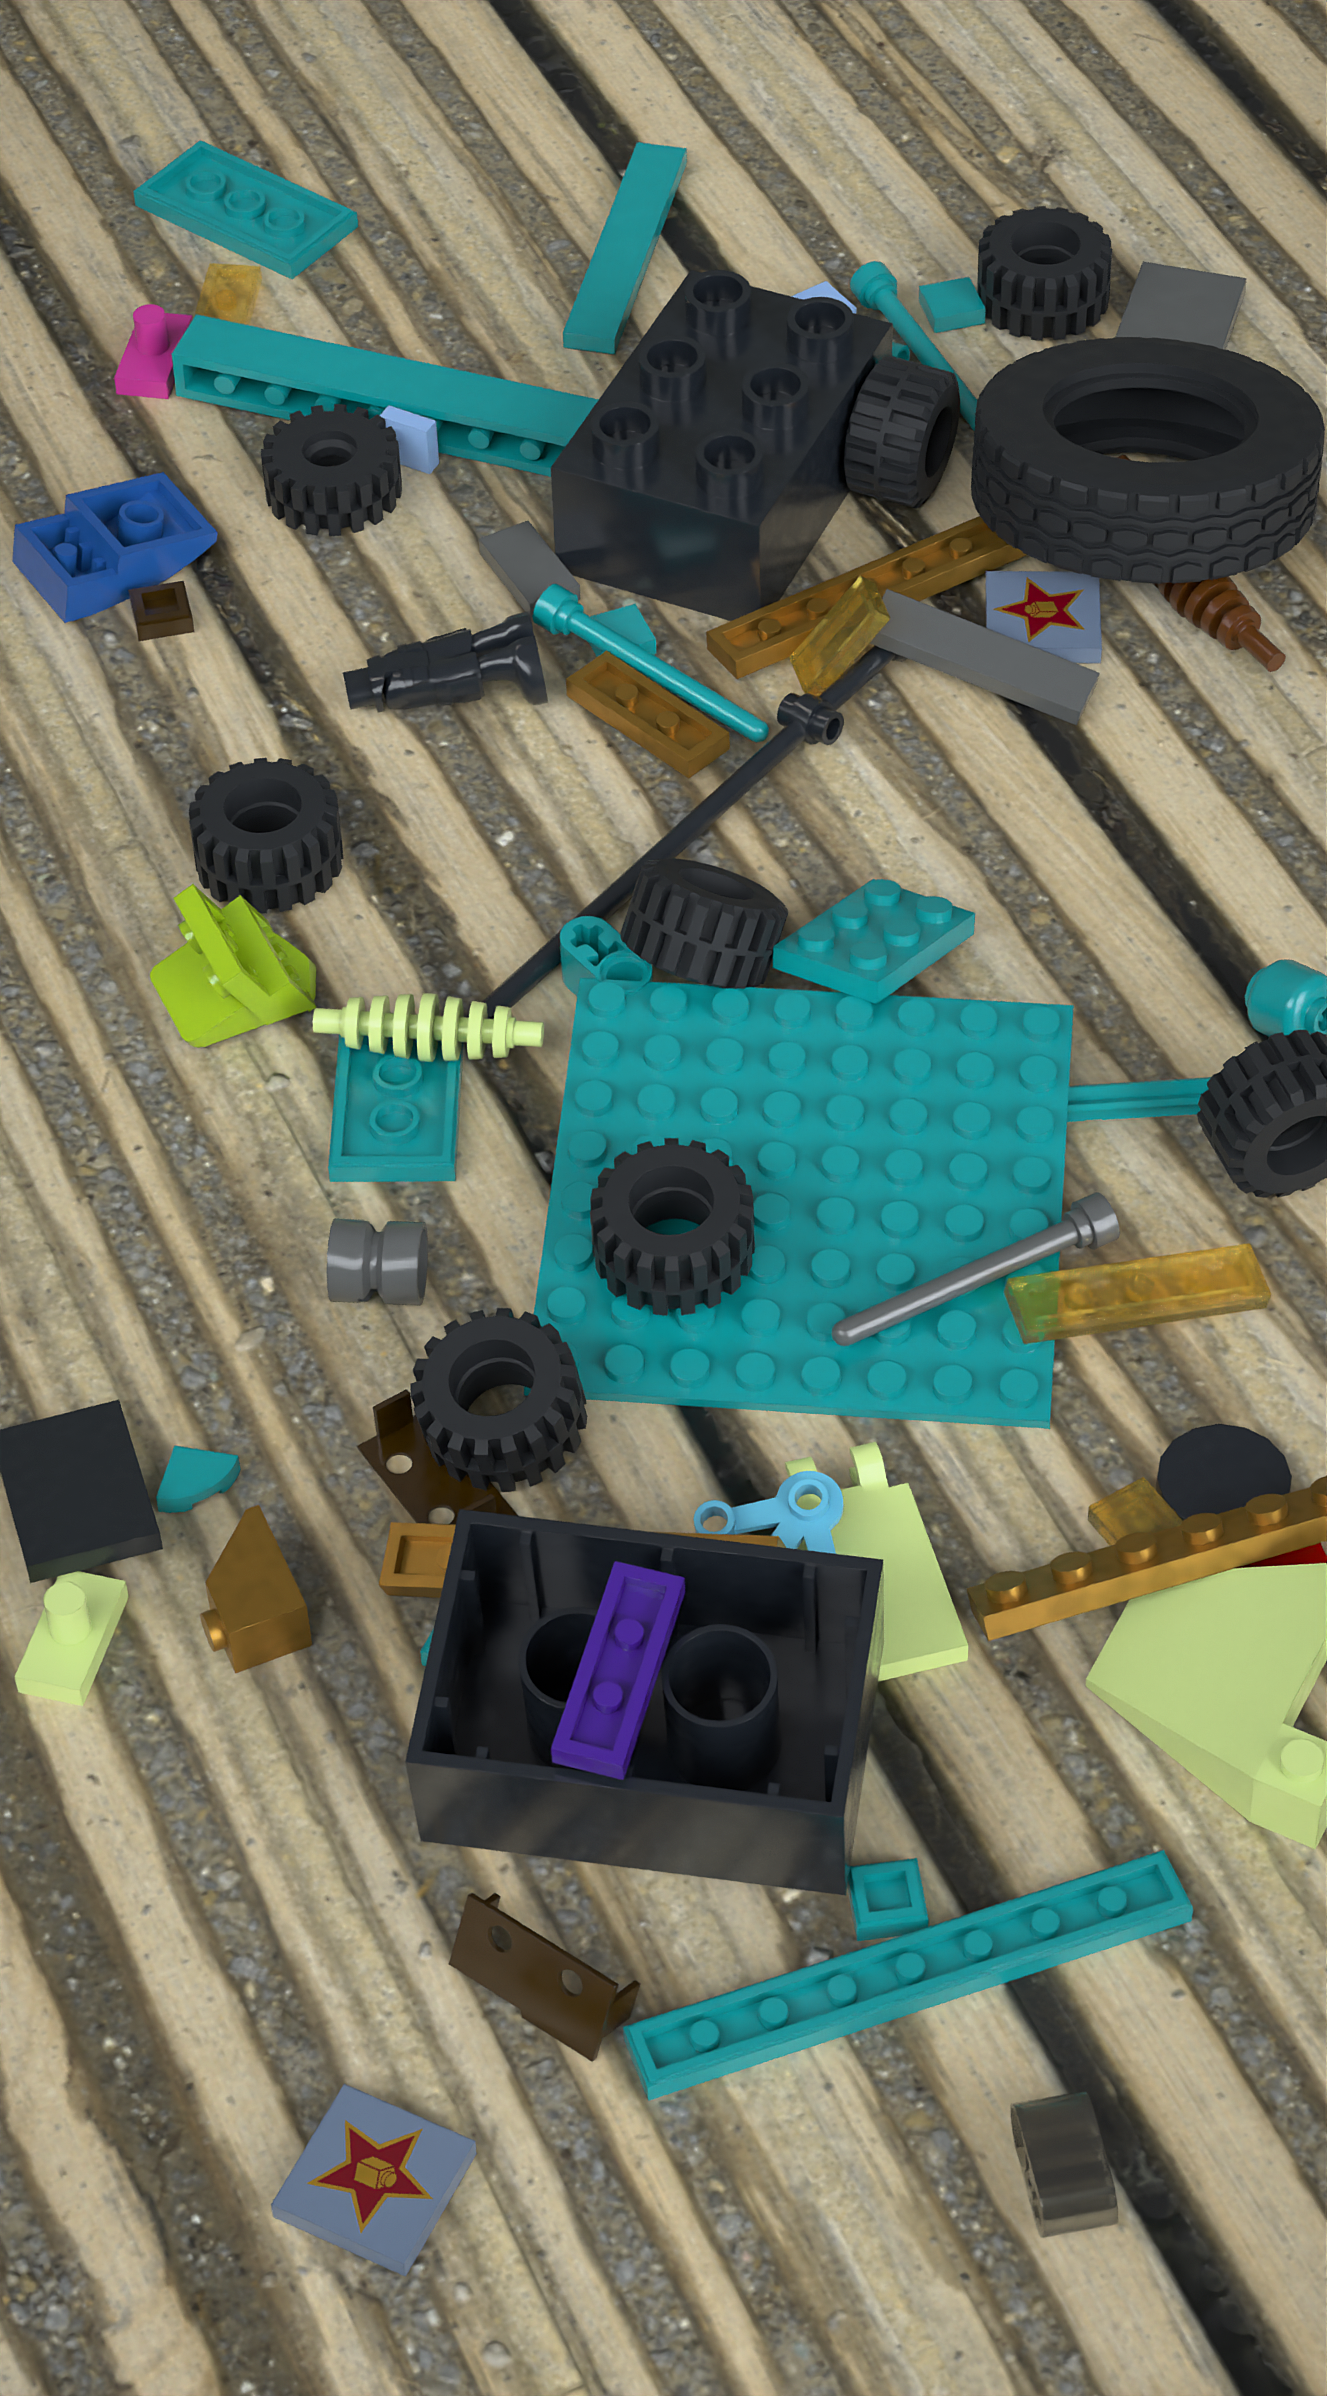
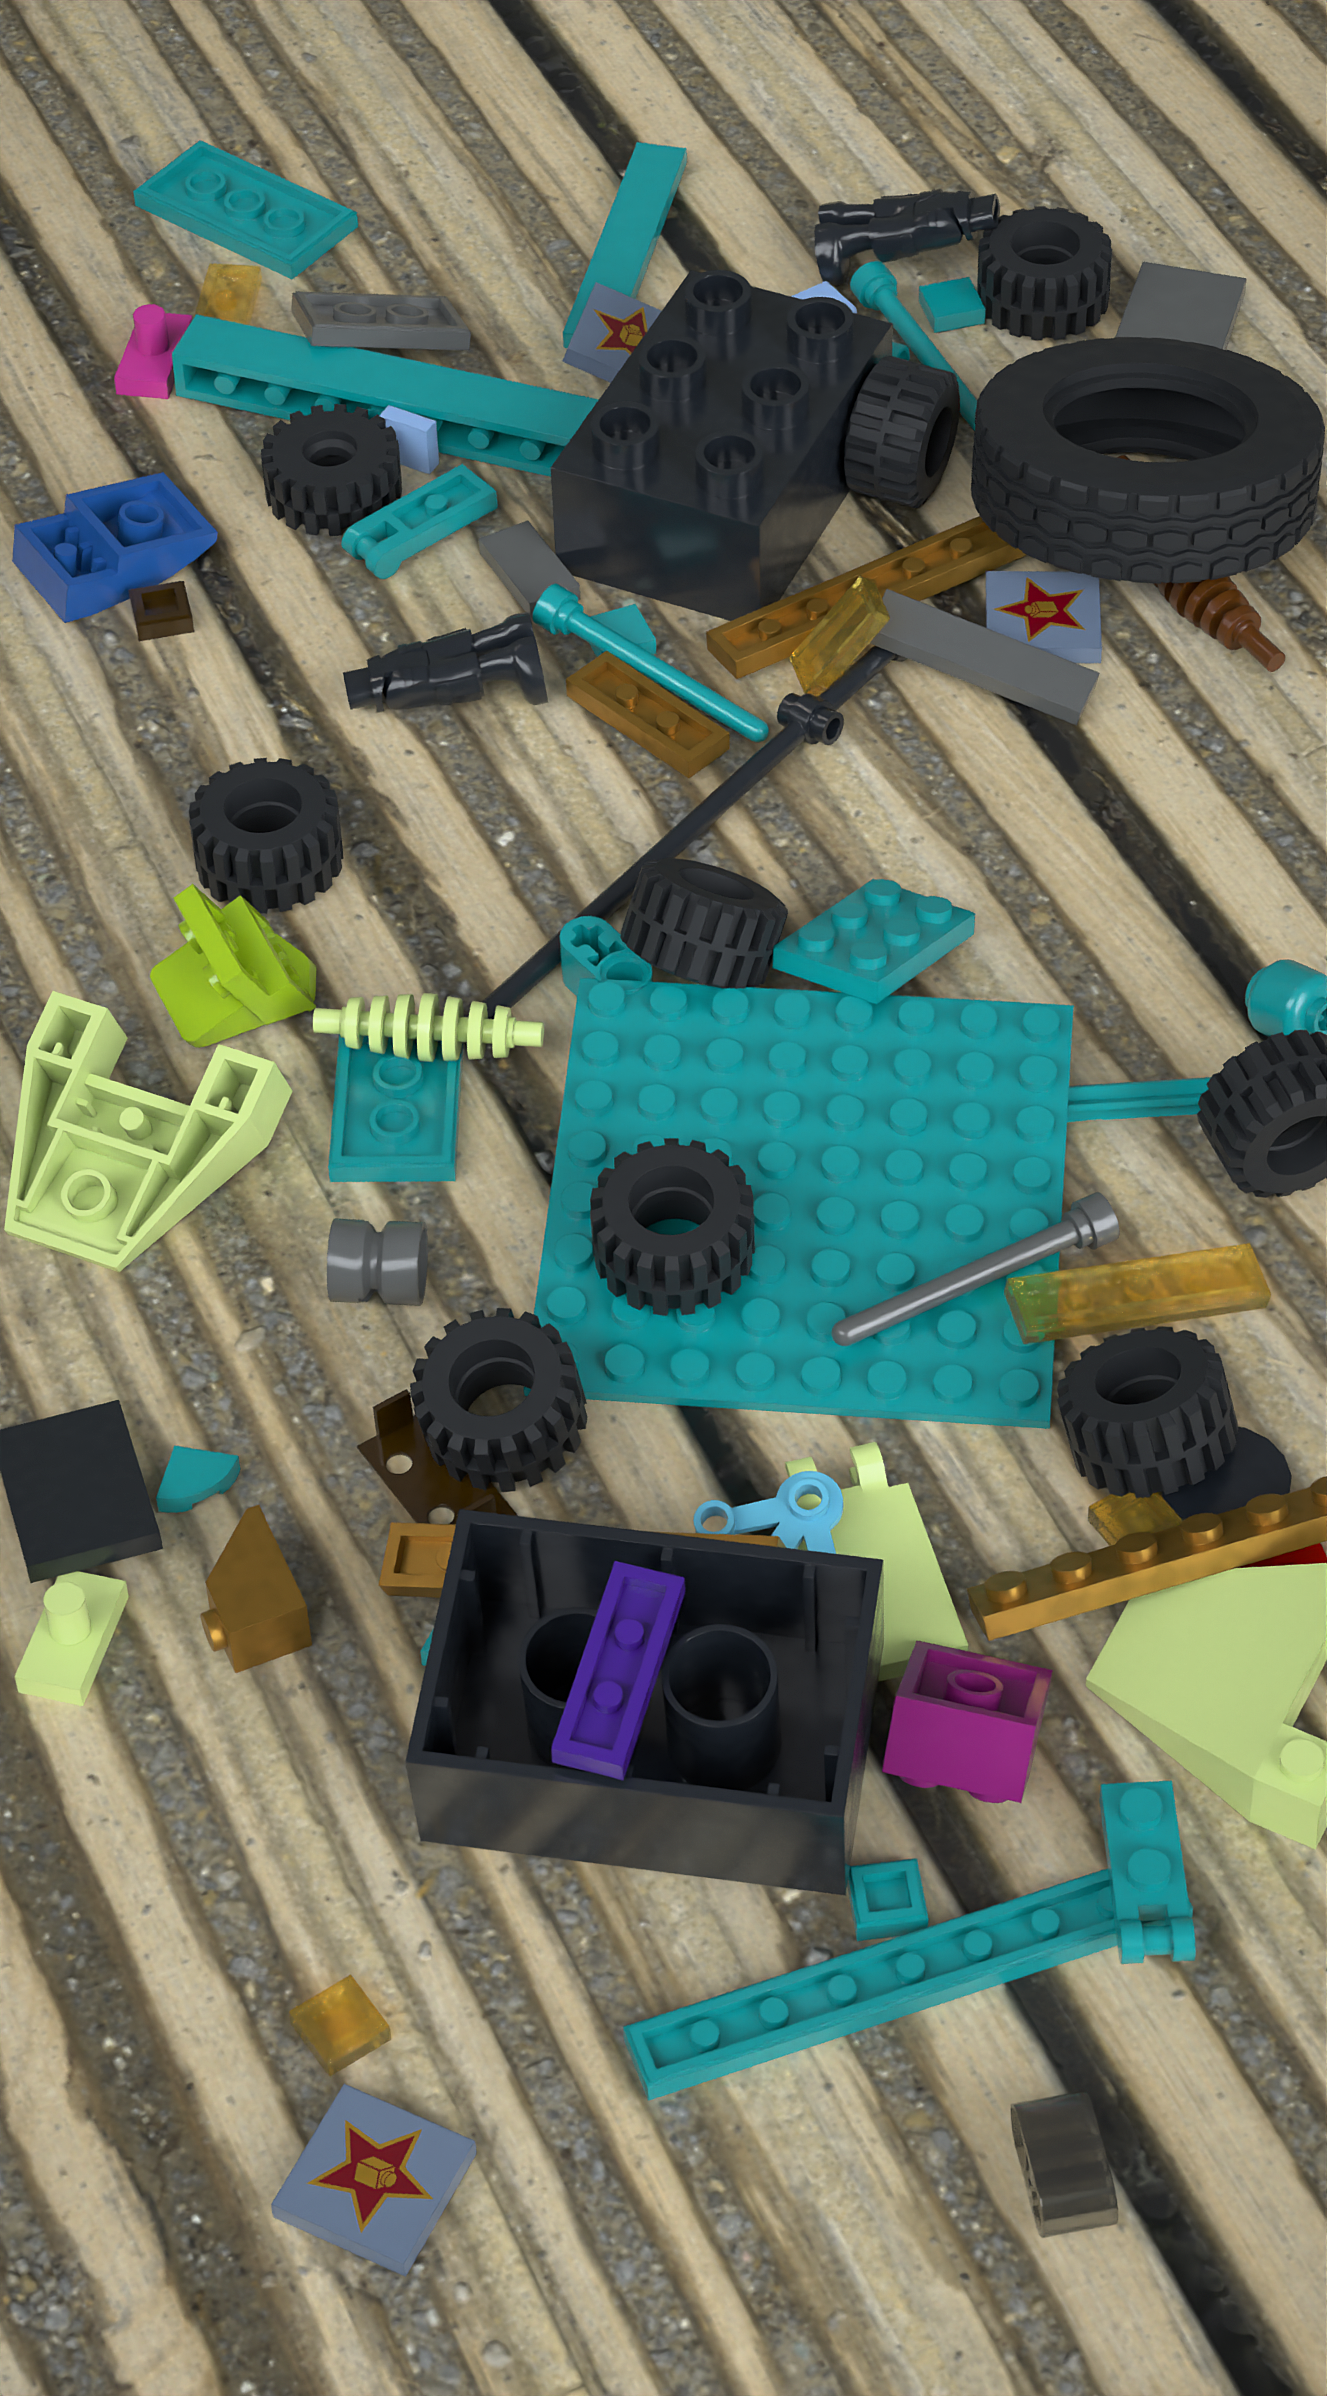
dark brown piece [449,1893,641,2062] -> none
none -> yellowish green wedge [4,991,293,1272]
none -> clear yellow tile [289,1975,392,2077]
none -> dark grey tile [291,291,471,350]
none -> teal plate [341,464,498,579]
none -> sand blue tile [562,282,661,383]
none -> black piece [814,189,1000,287]
none -> magenta slope [882,1640,1053,1803]
none -> black tyre [1057,1326,1238,1498]
none -> teal plate [1099,1781,1196,1964]

